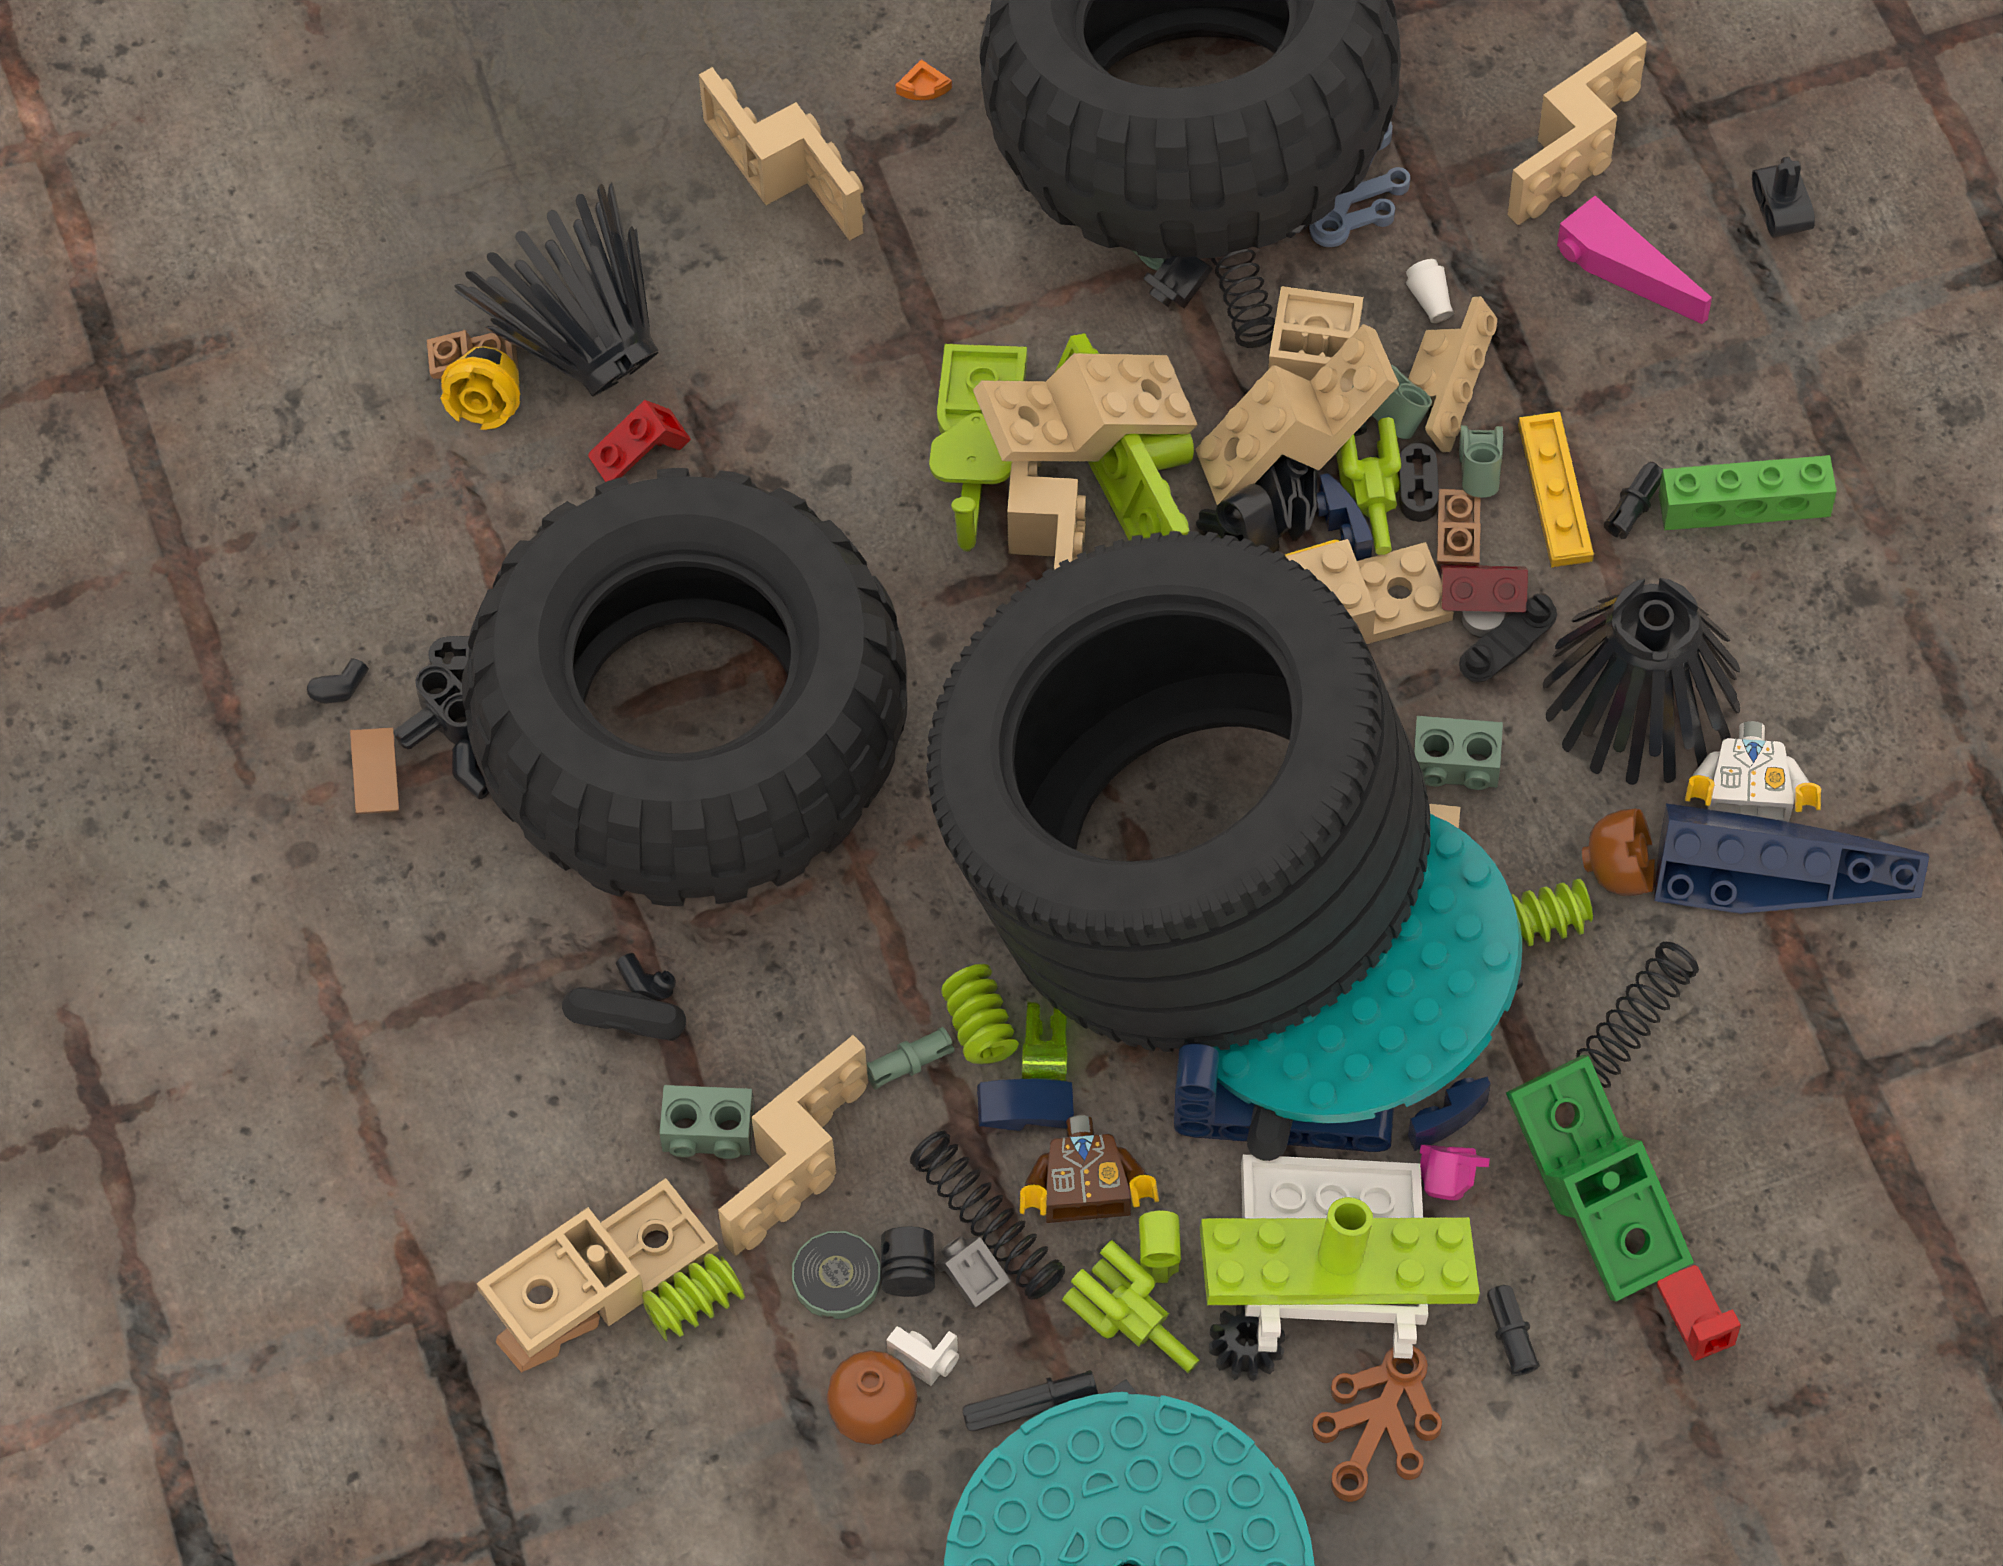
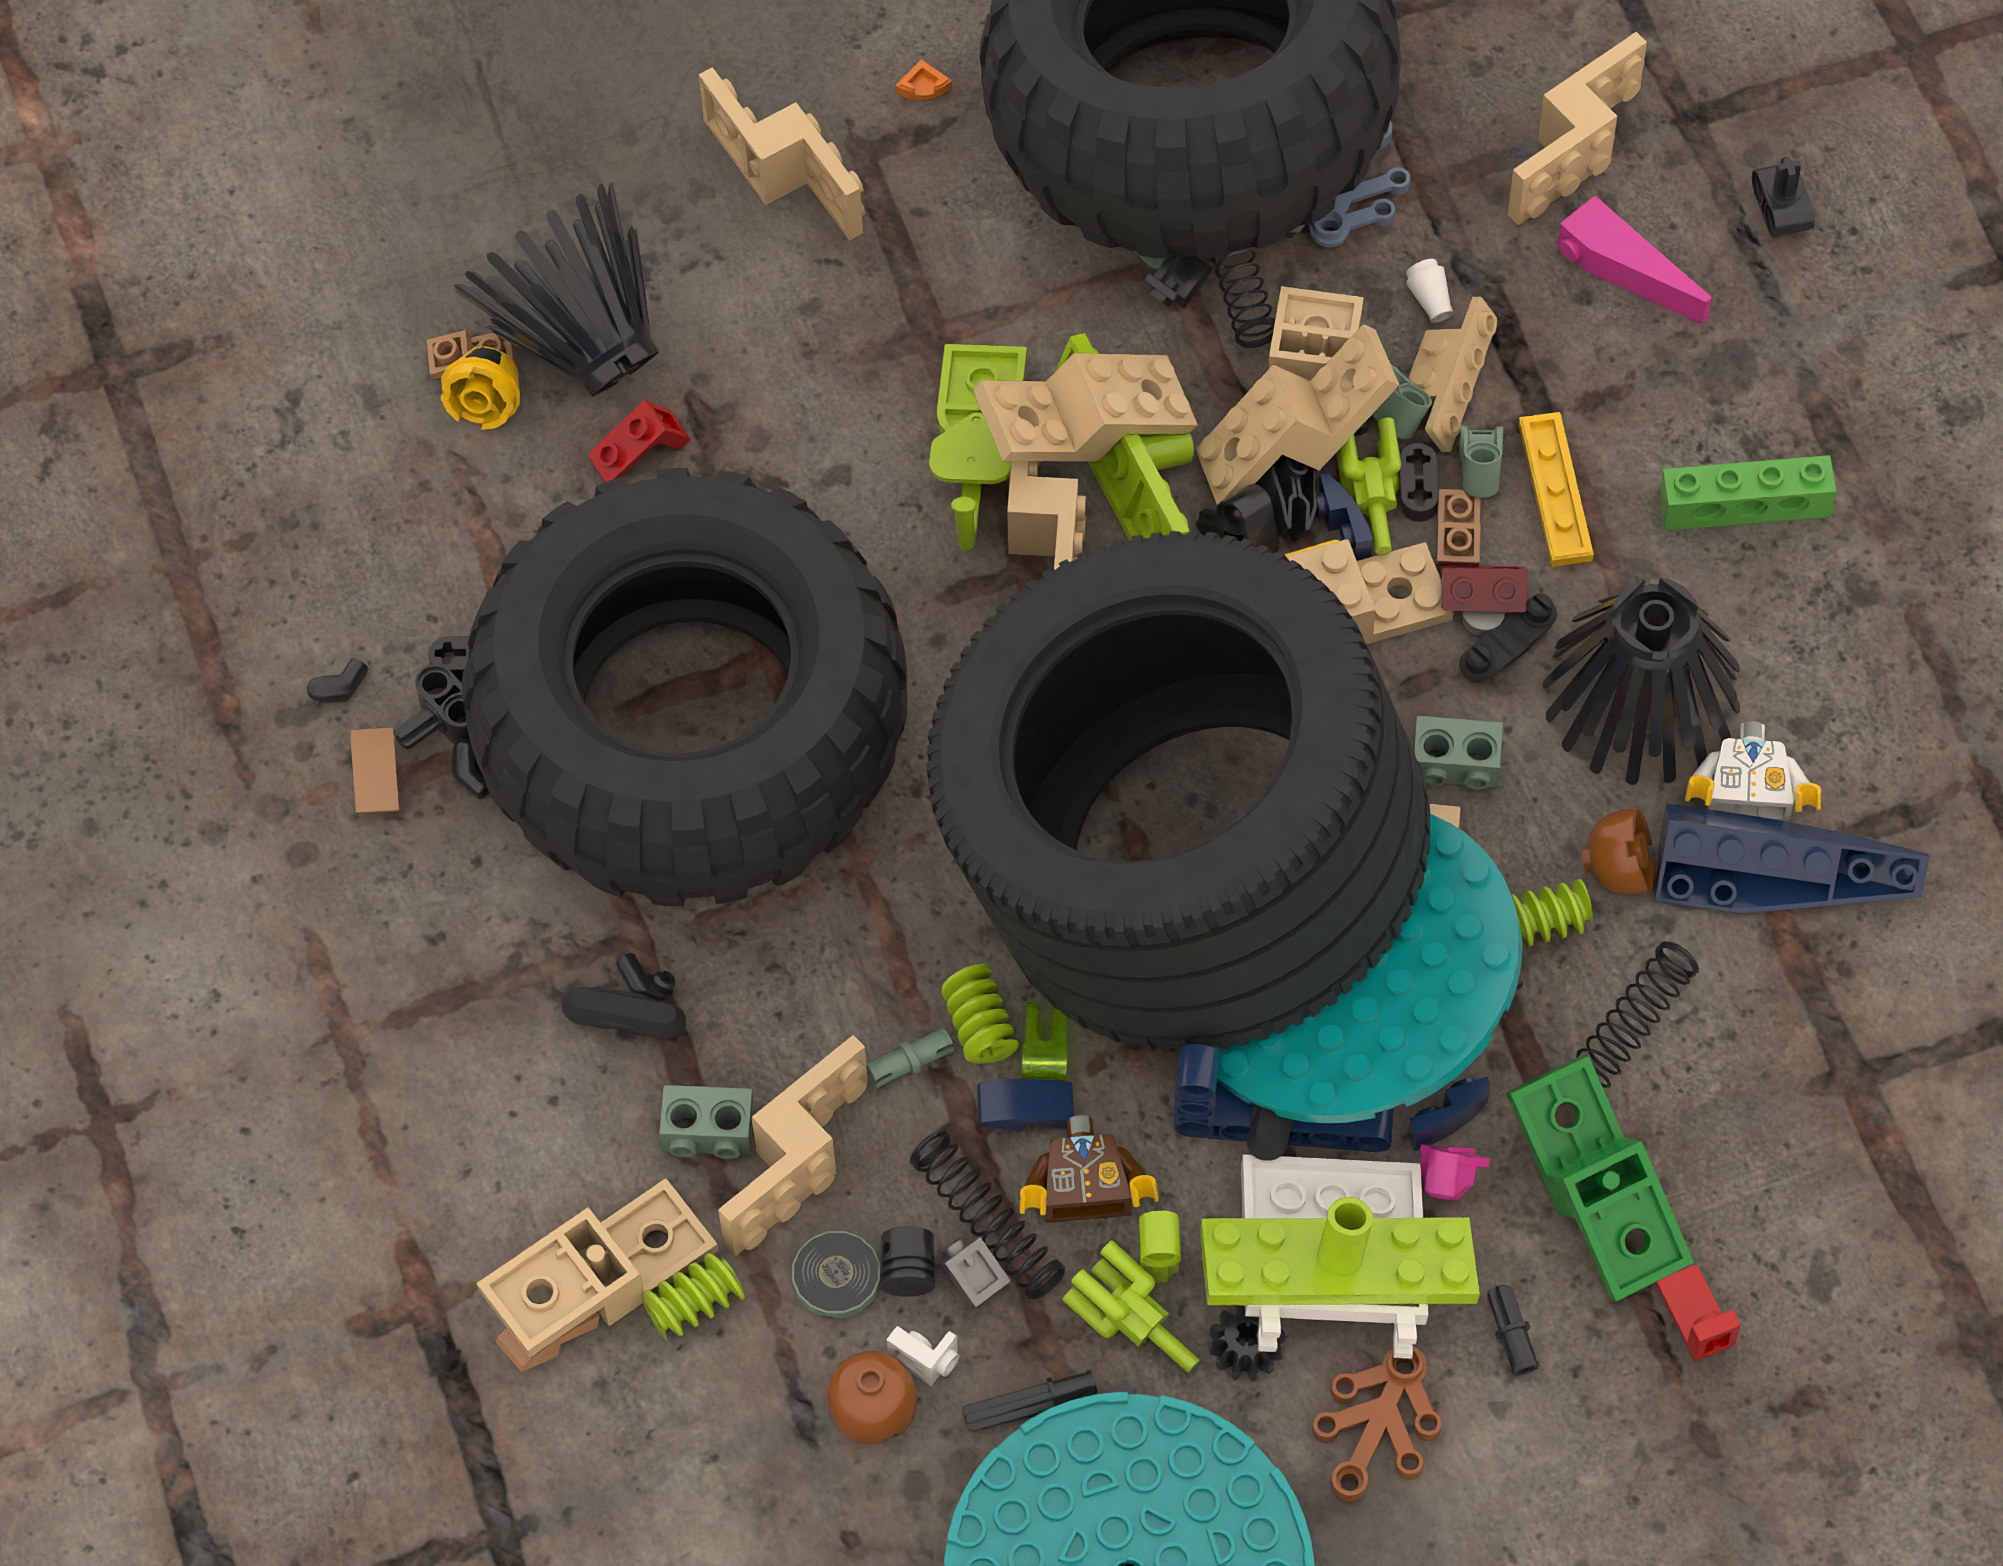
black axle [1603,461,1663,539] -> none

